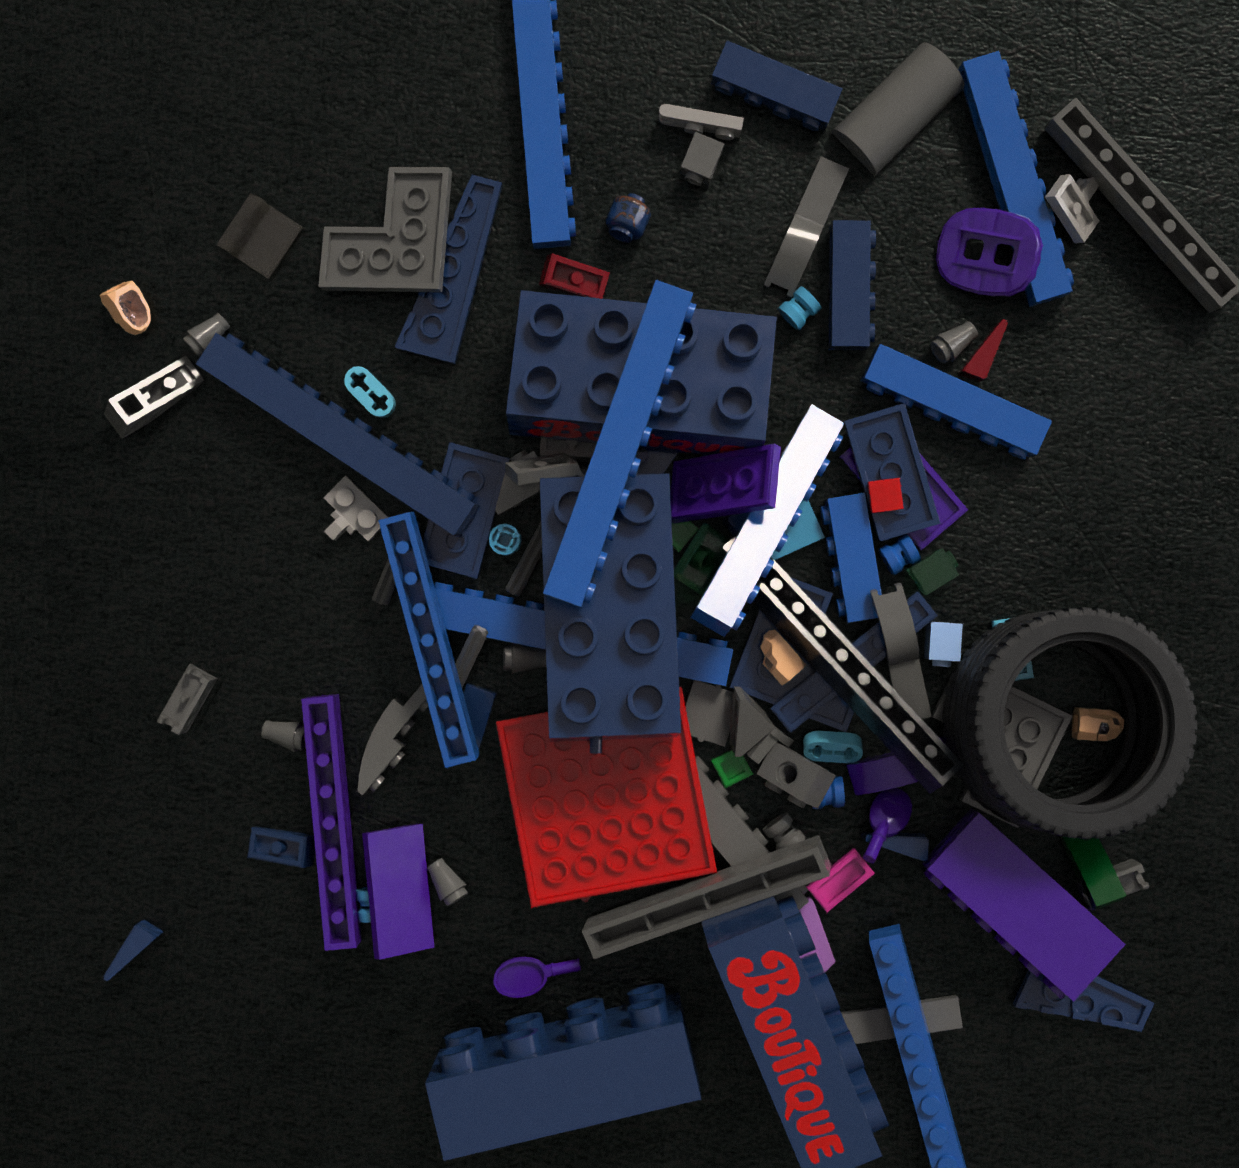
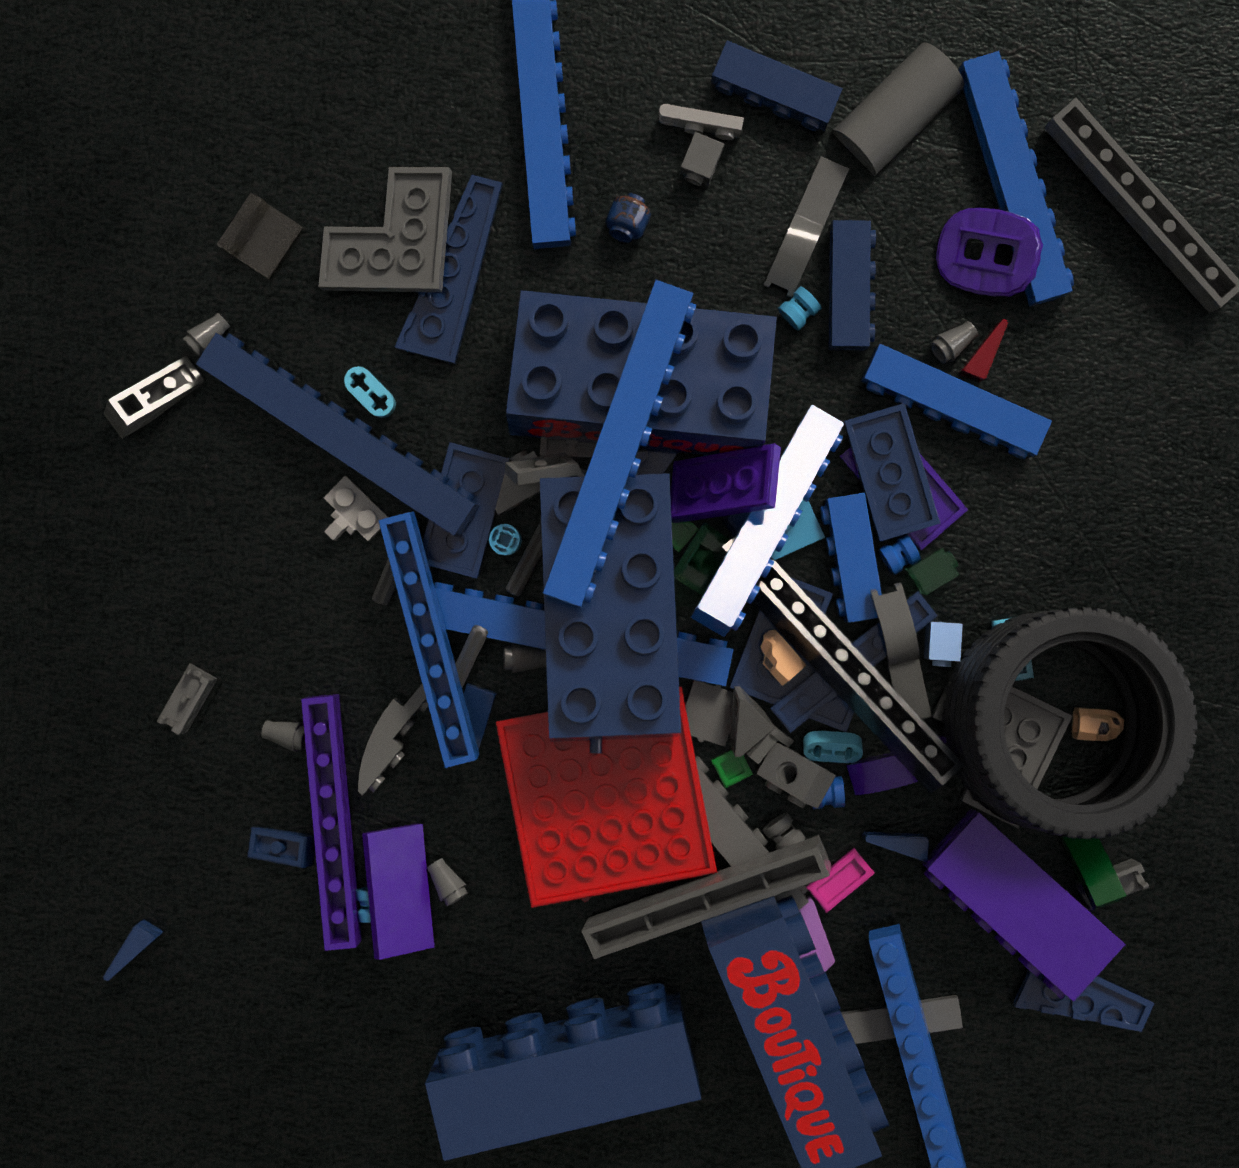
rock [100,281,151,335] -> none
dark purple piece [493,957,581,998] -> none
dark red slope [539,253,610,299] -> none
dark purple piece [863,788,912,863] -> none
red tile [867,478,904,513] -> none
light grey hinge [1045,174,1099,243] -> none

